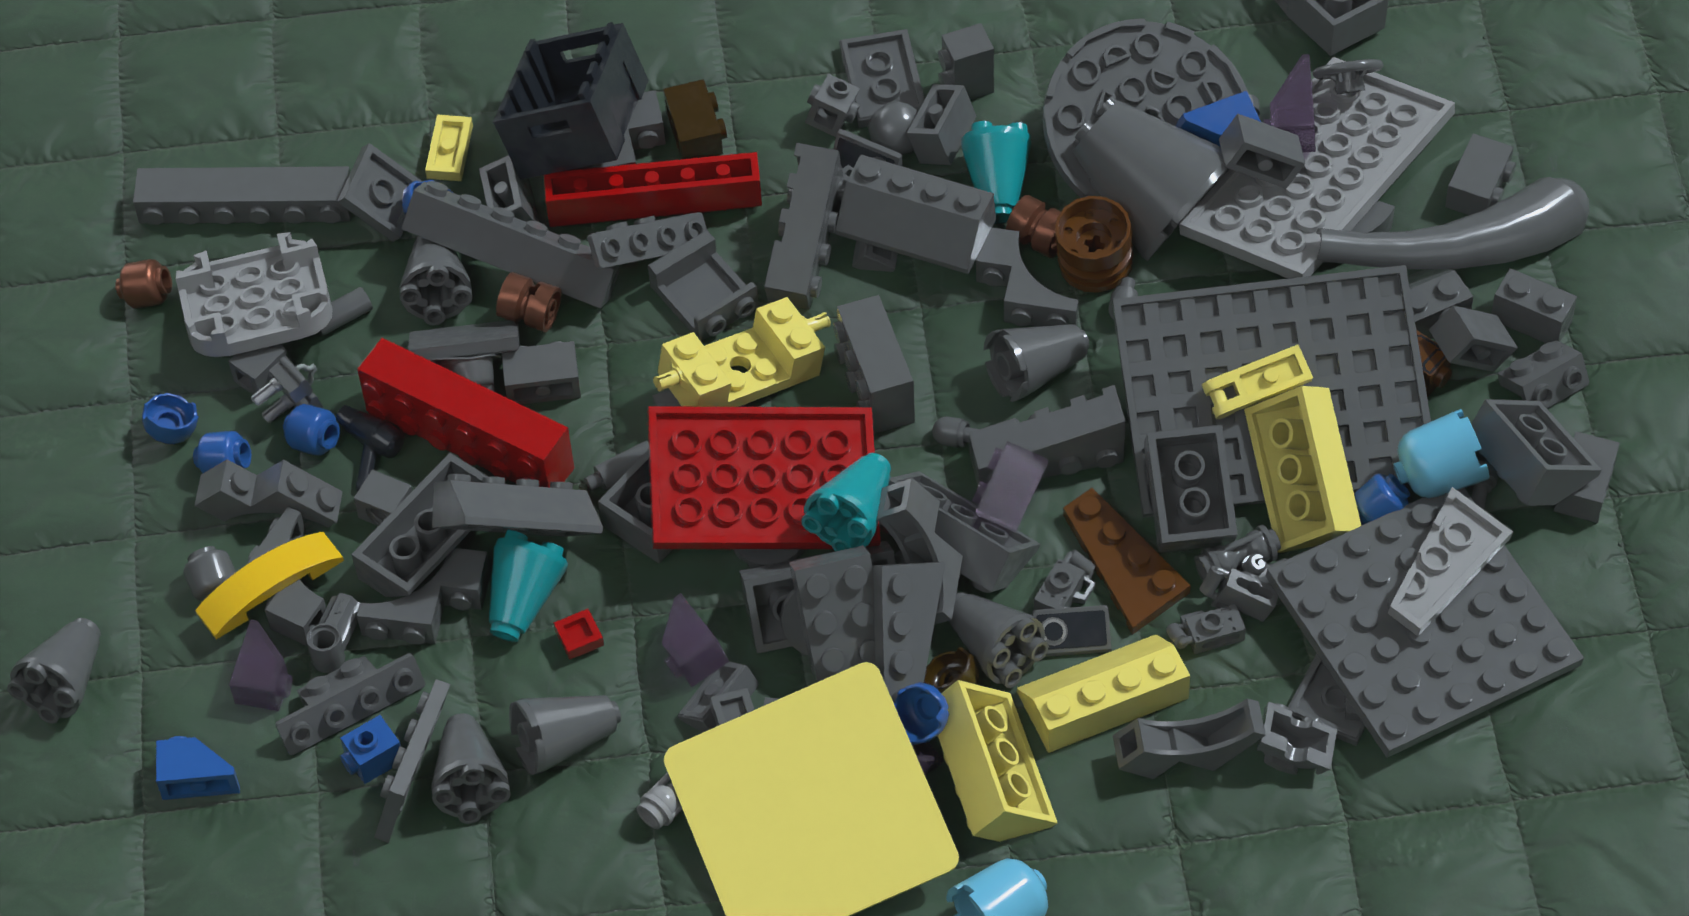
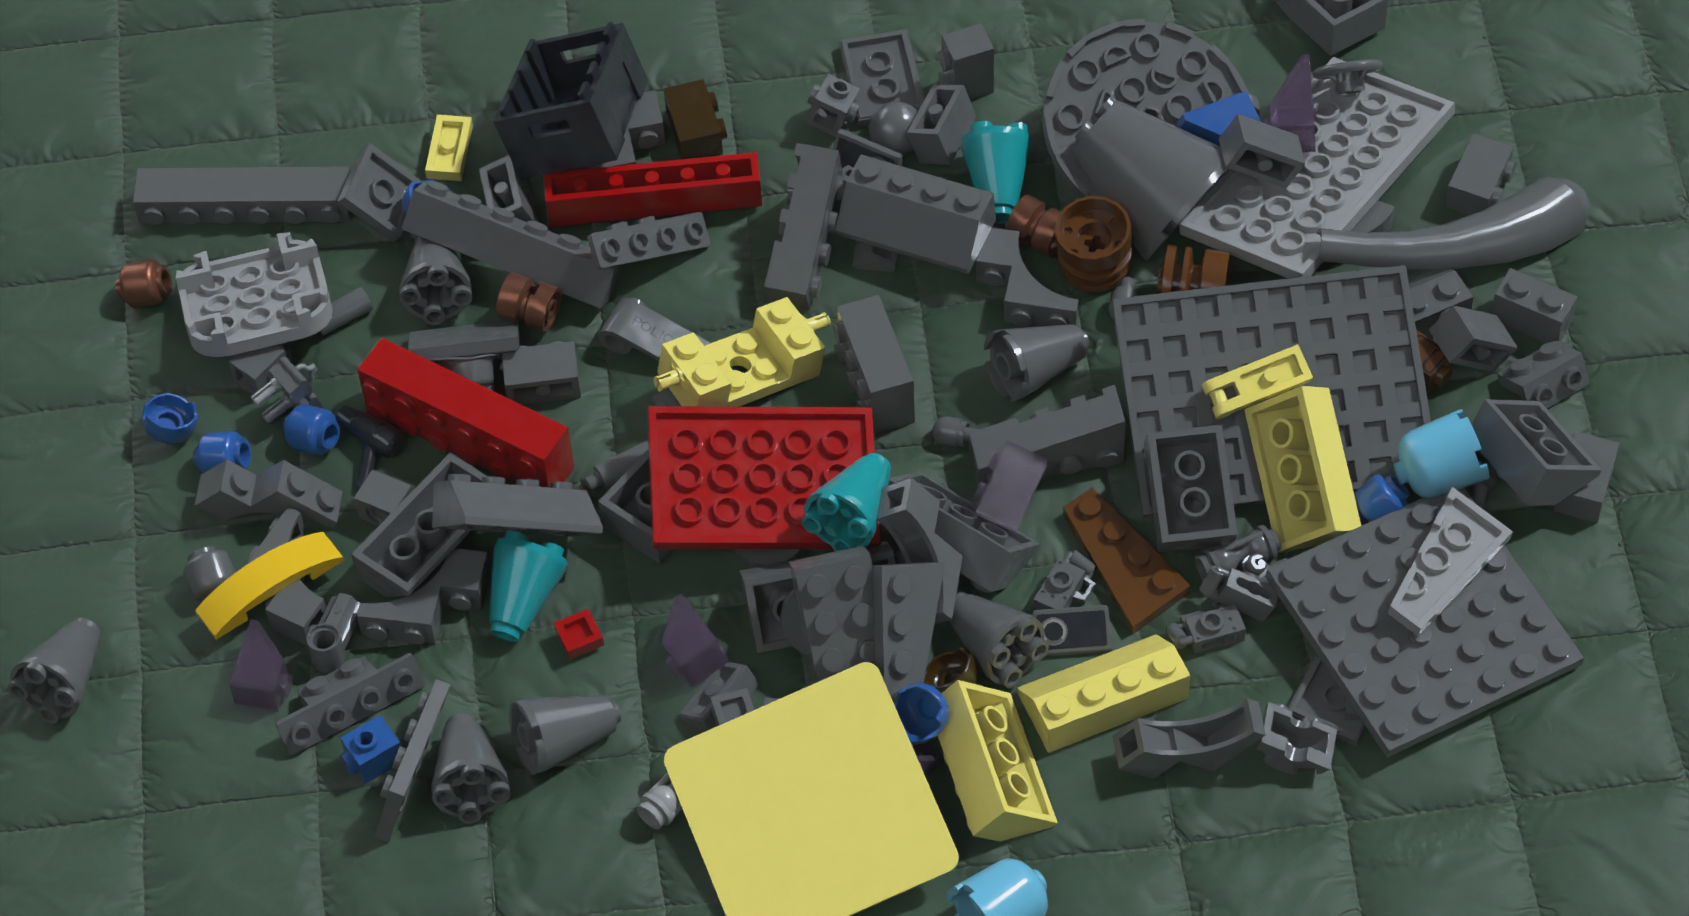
blue slope [156,736,240,800] -> none
dark grey panel [648,230,759,342] -> none
none -> dark grey door [598,297,711,361]
none -> reddish brown wheel [1156,245,1230,294]

